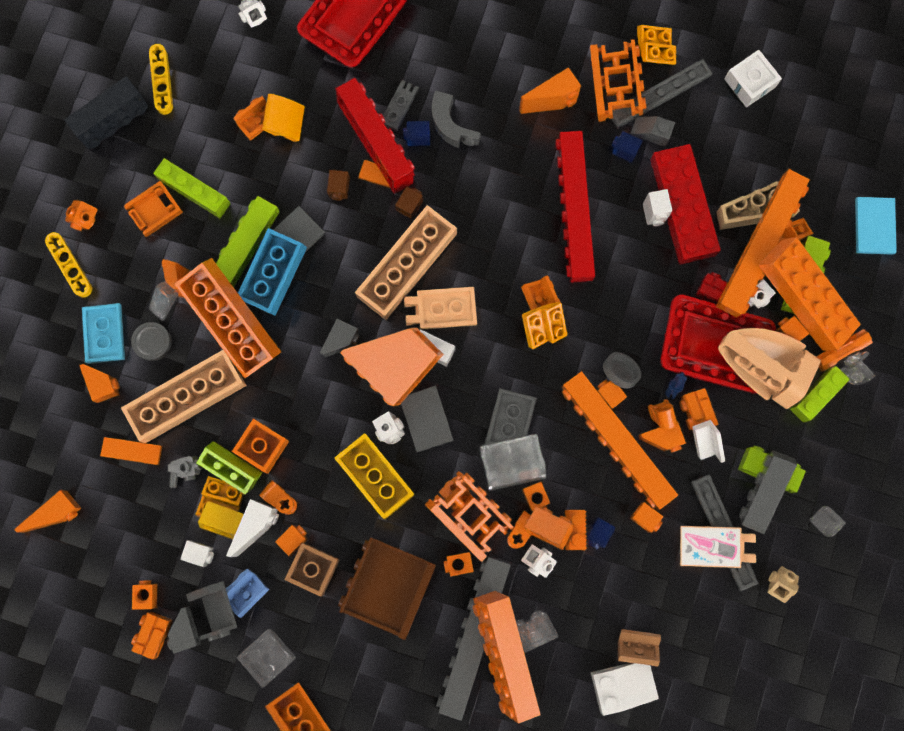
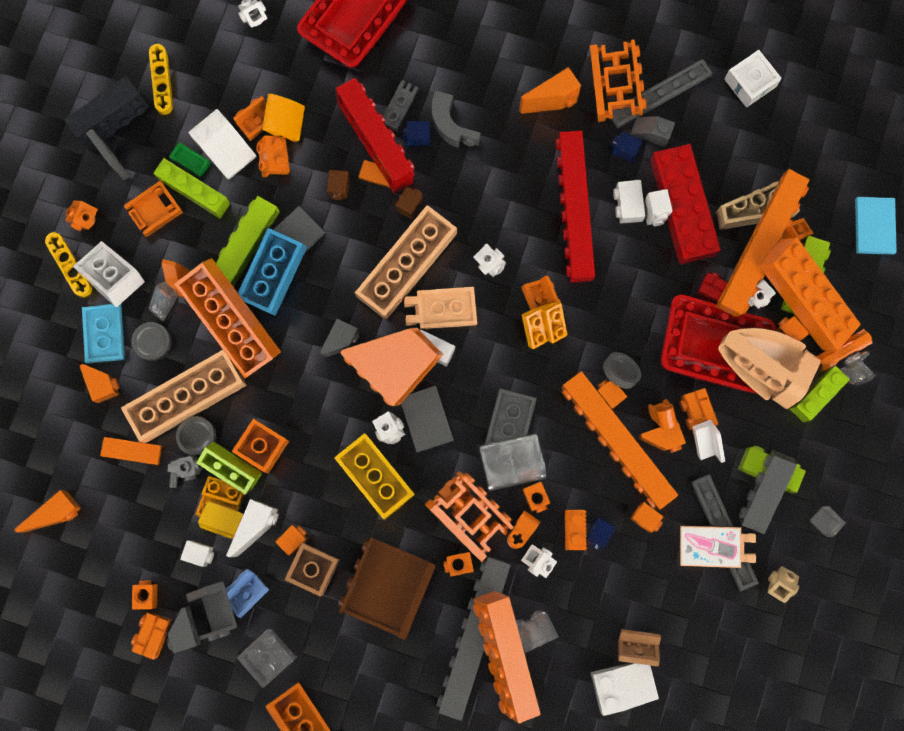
orange piece [259,480,297,515] -> none
orange brick [525,507,573,550] -> none
light orange slope [637,25,676,65] -> none
dark blue axle [665,372,687,399] -> none
none -> white slope [73,241,145,307]
none -> dark grey tile [86,129,130,181]
none -> green tile [169,142,211,178]
none -> dark grey piece [176,416,216,456]
none -> white slope [188,109,257,180]
none -> orange bracket [257,136,290,177]
none -> white brick [474,244,507,277]
none -> white brick [613,180,645,224]

